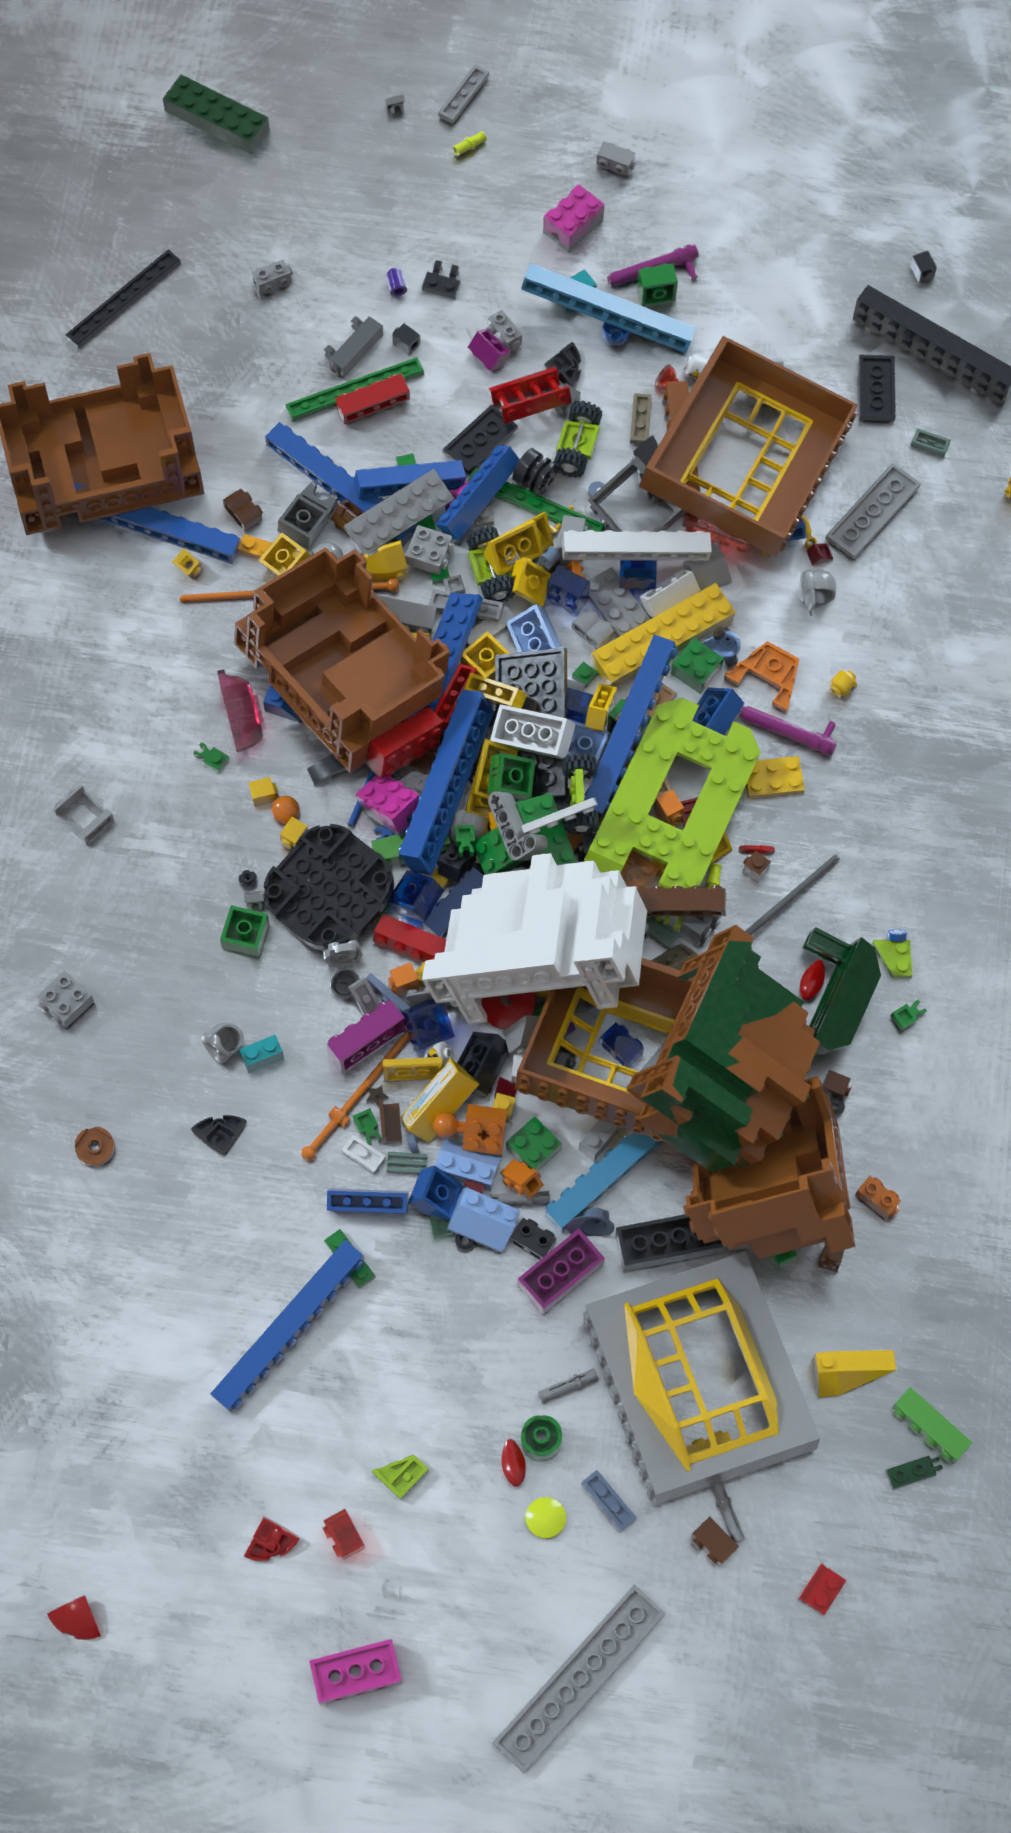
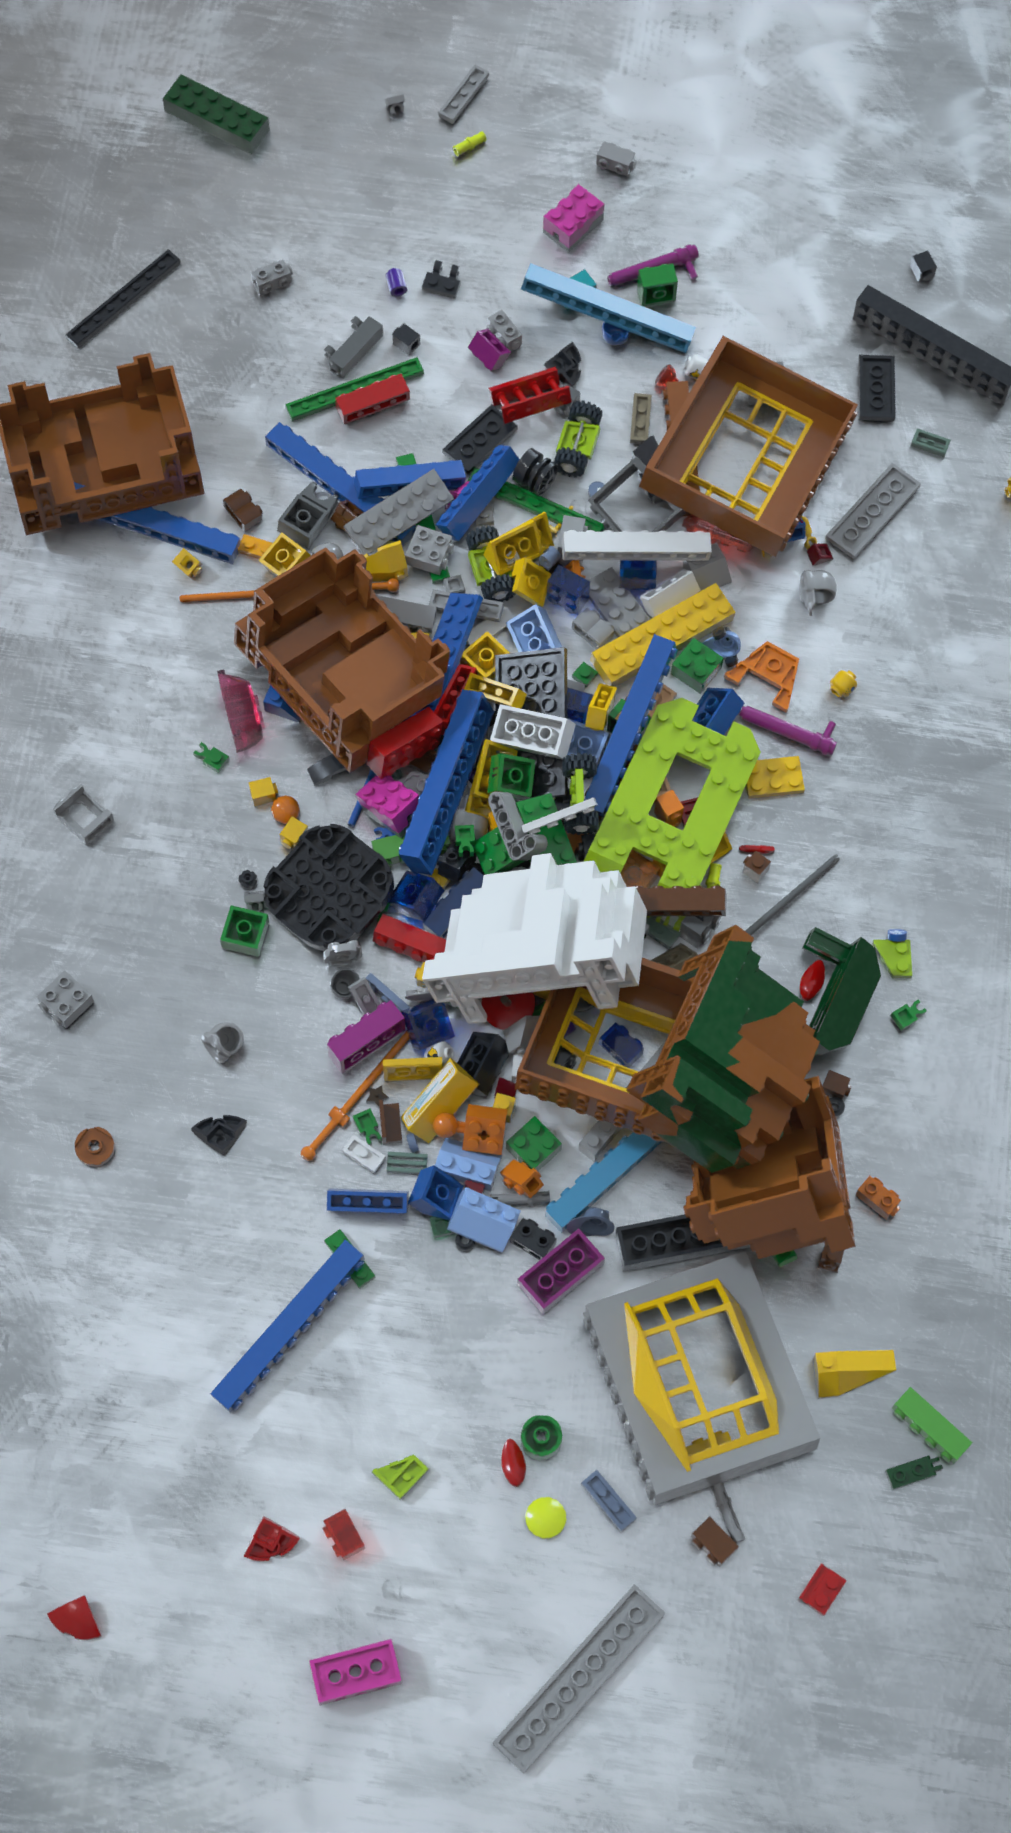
teal brick [239,1034,284,1073] -> none
orange brick [388,962,419,999] -> none
light grey pin [538,1368,599,1403] -> none

